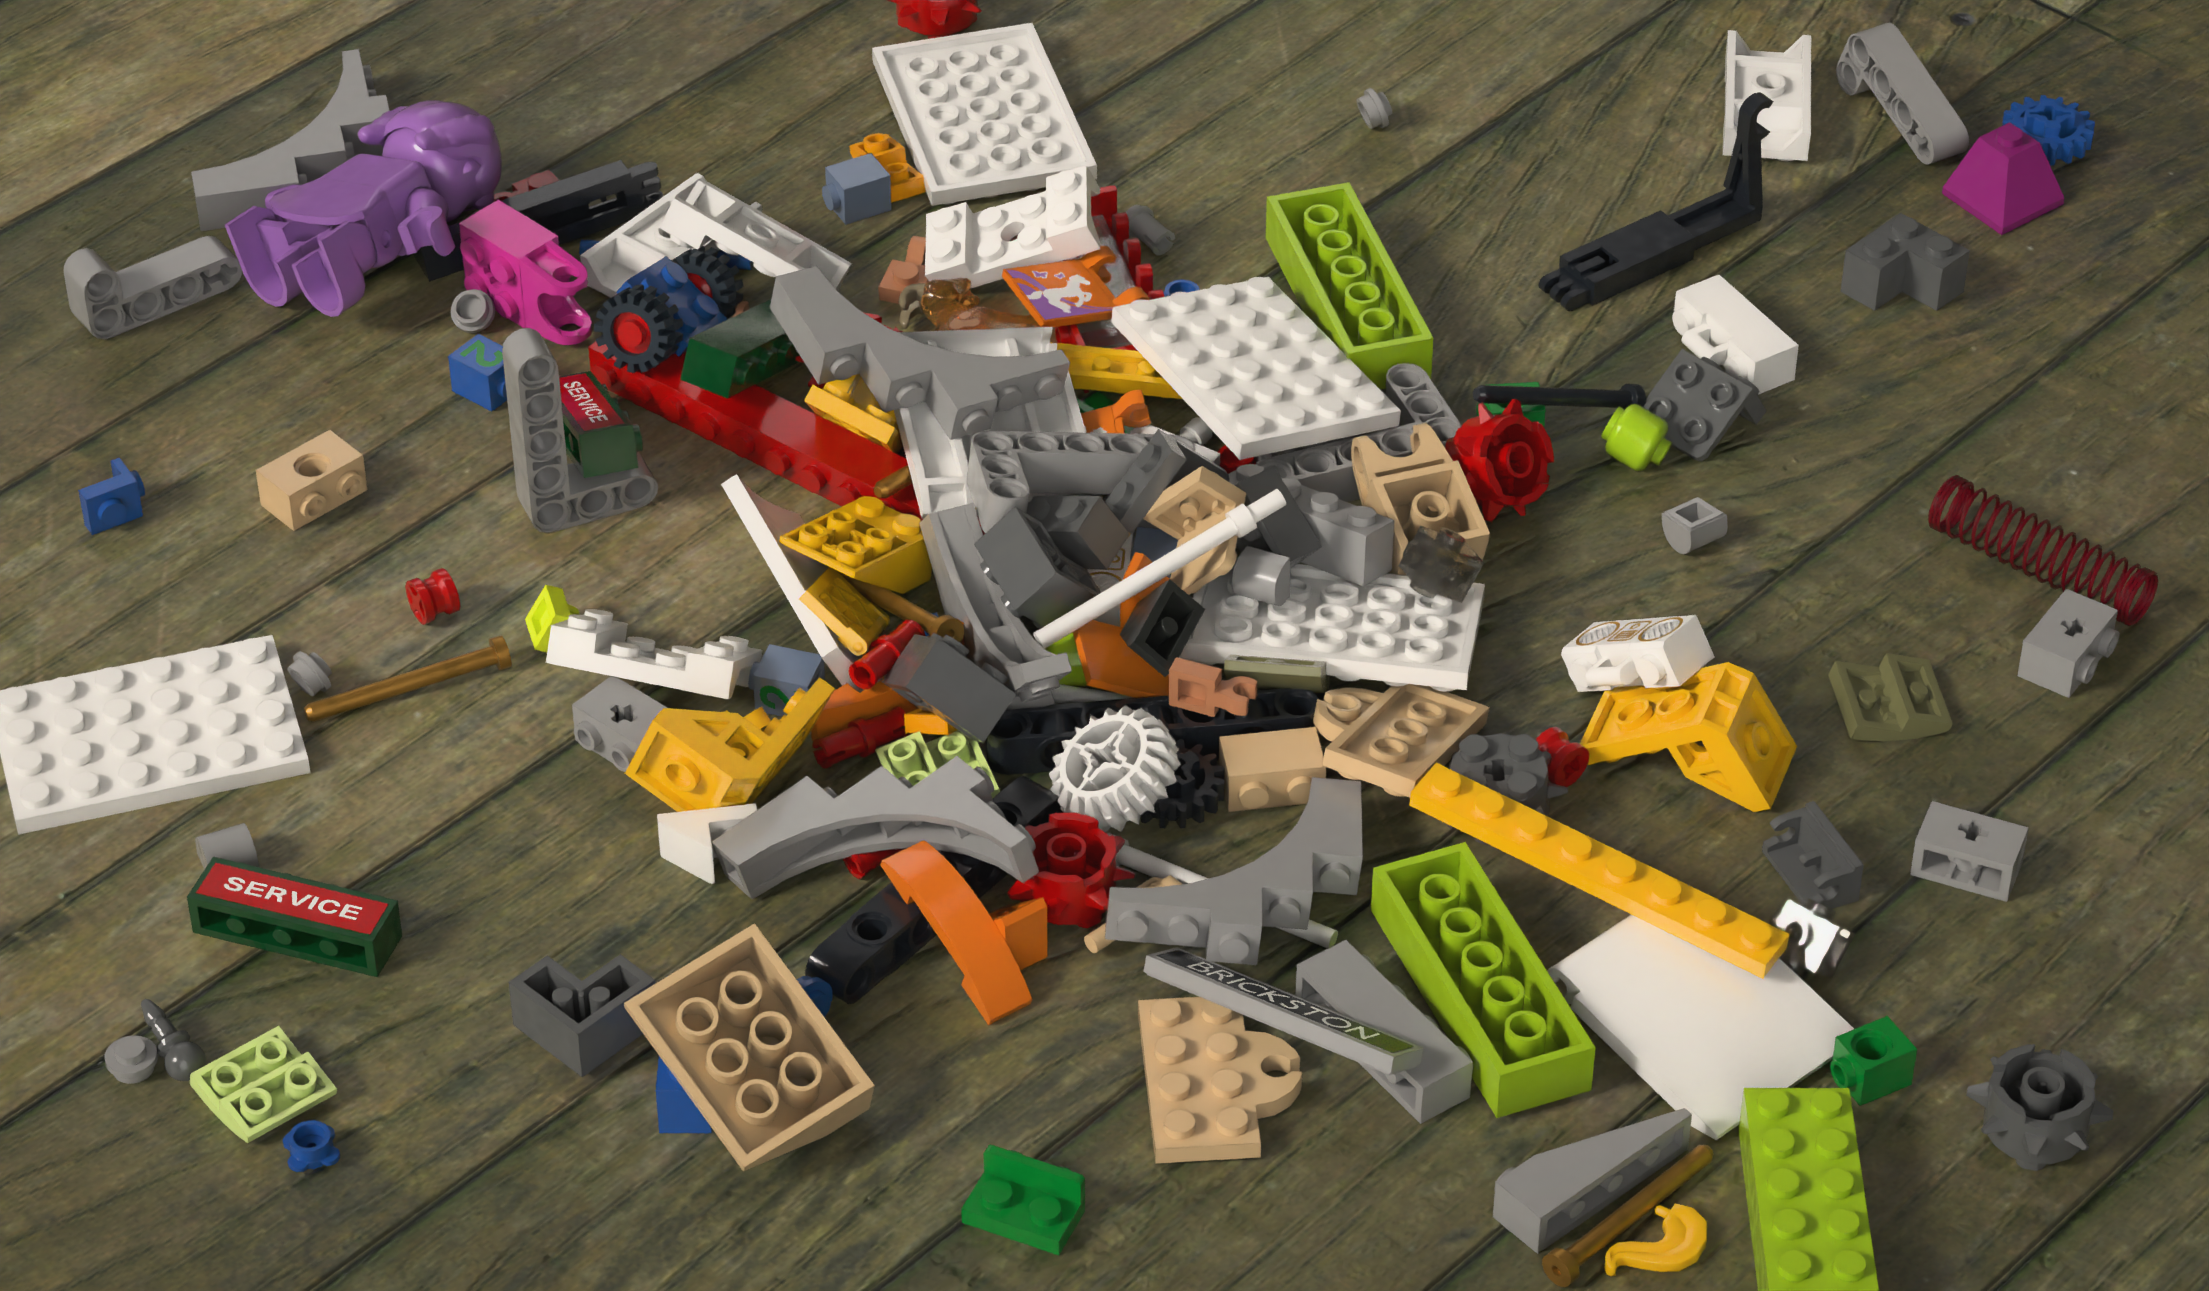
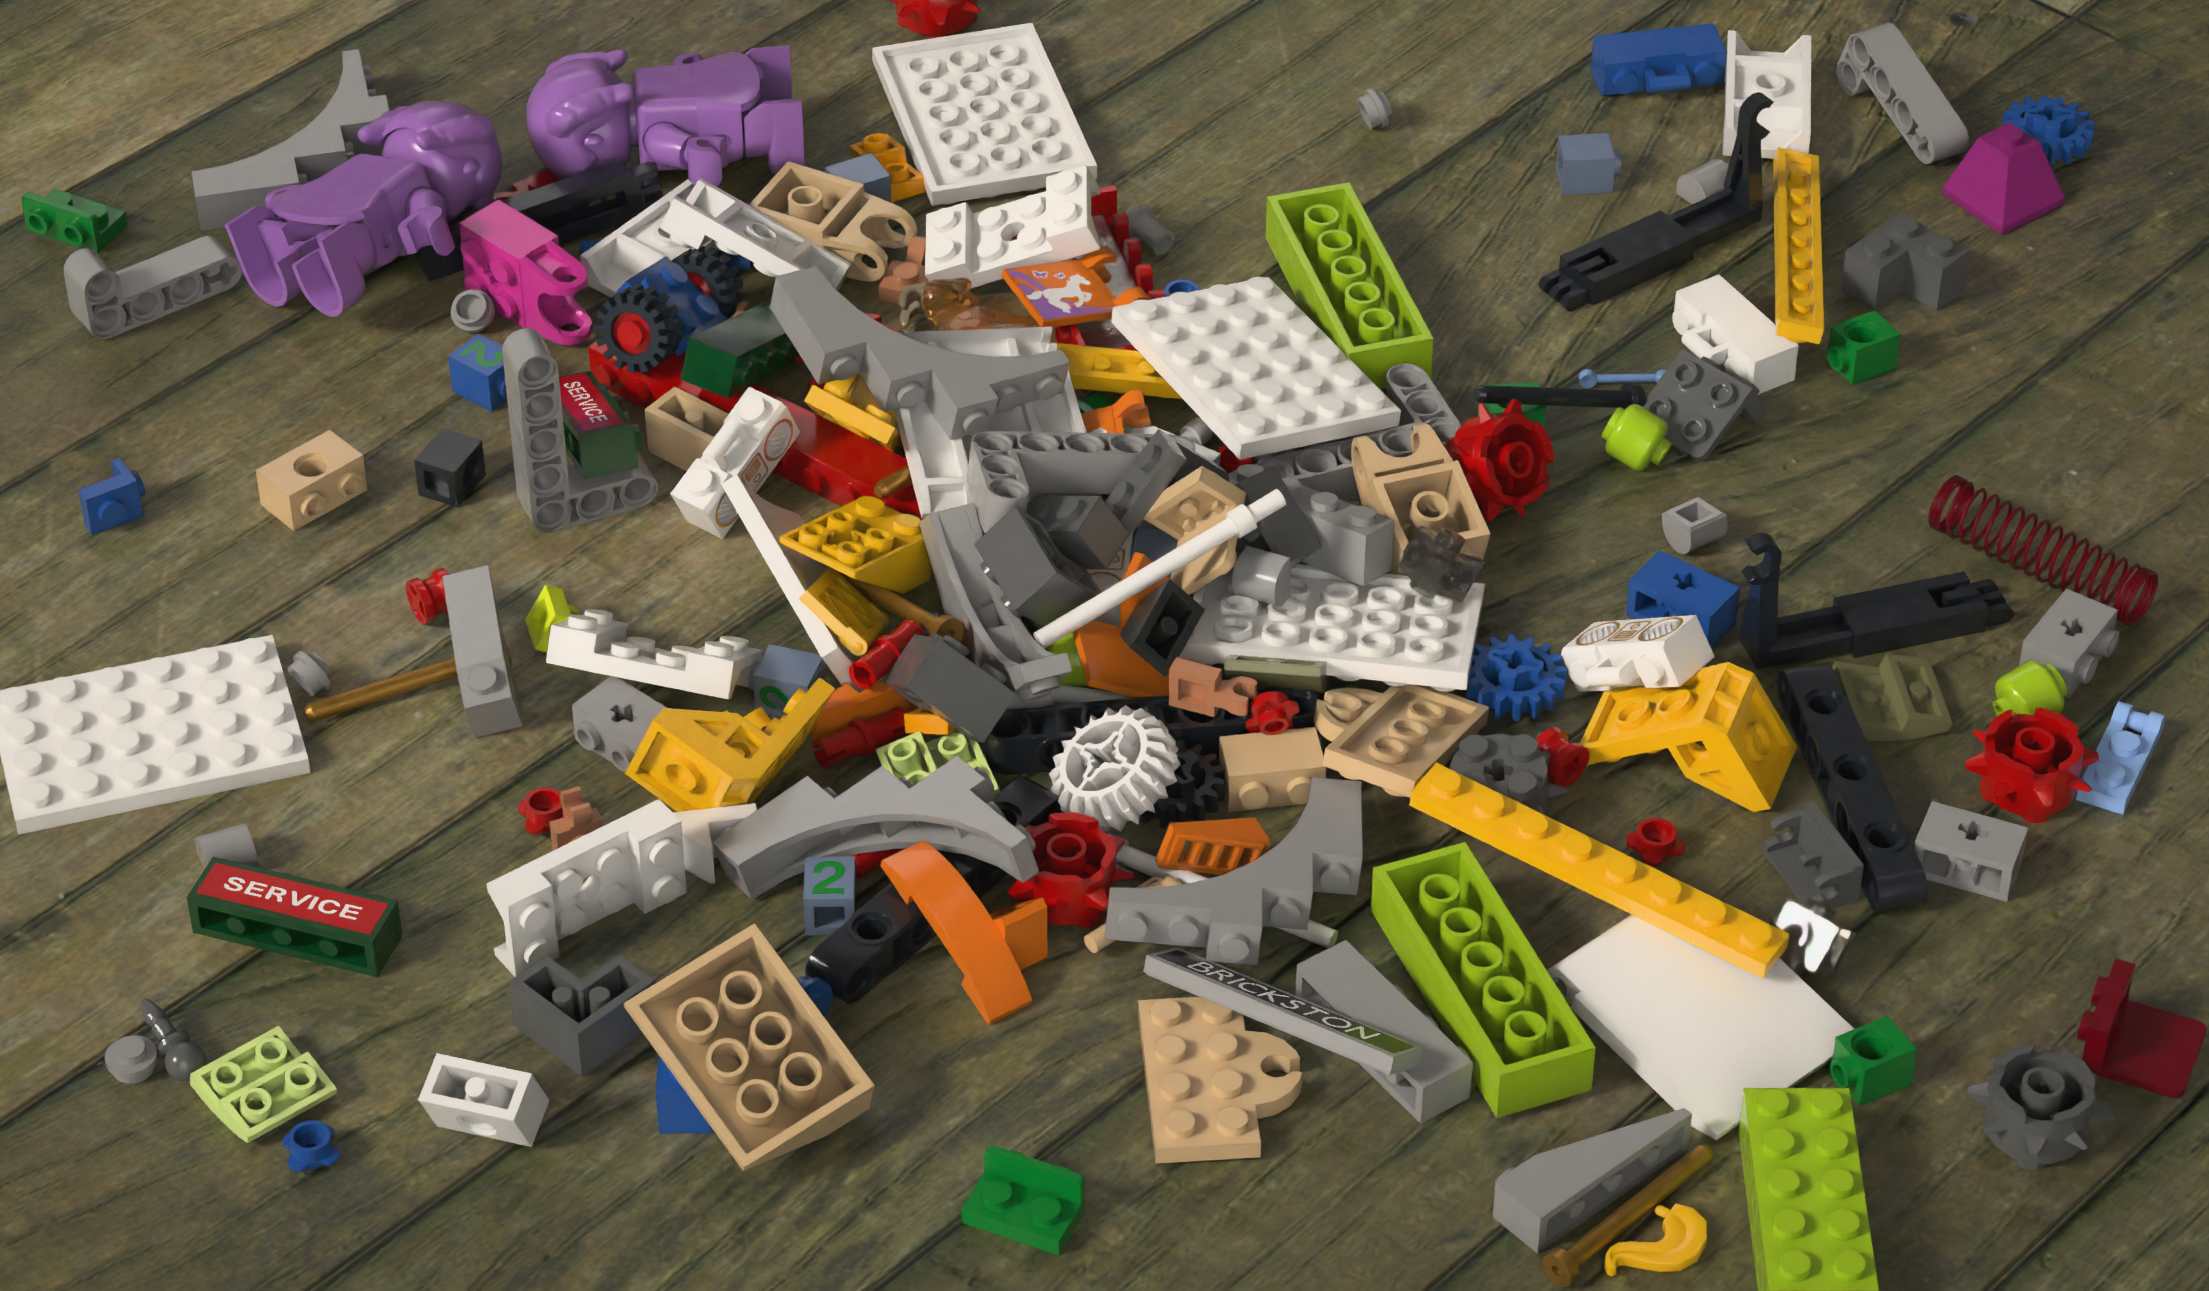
none -> green bracket [21,188,128,253]
none -> black brick [414,428,486,507]
none -> white brick [418,1053,549,1147]
none -> light grey slope [442,565,523,738]
none -> white piece [487,799,687,977]
none -> red plate [518,787,563,835]
none -> medium lavender piece [526,45,805,186]
none -> nougat plate [549,786,604,851]
none -> tan brick [645,387,728,471]
none -> white piece [670,387,800,539]
none -> tan brick [749,161,918,282]
none -> sand blue brick [803,856,857,936]
none -> orange slope [1155,817,1270,875]
none -> red plate [1245,691,1299,735]
none -> blue gear [1466,634,1567,721]
none -> sand blue brick [1556,133,1621,195]
none -> medium blue hinge [1578,369,1666,388]
none -> blue piece [1590,23,1727,96]
none -> blue brick [1626,550,1740,648]
none -> red plate [1626,818,1686,866]
none -> light grey brick [1676,159,1729,204]
none -> black hinge [1739,533,2014,670]
none -> yellow plate [1773,147,1824,344]
none -> black beam [1777,662,1928,912]
none -> green brick [1826,310,1901,385]
none -> red brick [1964,708,2099,823]
none -> lime head [1992,660,2068,716]
none -> light blue plate [2076,701,2166,815]
none -> dark red bracket [2077,958,2207,1098]

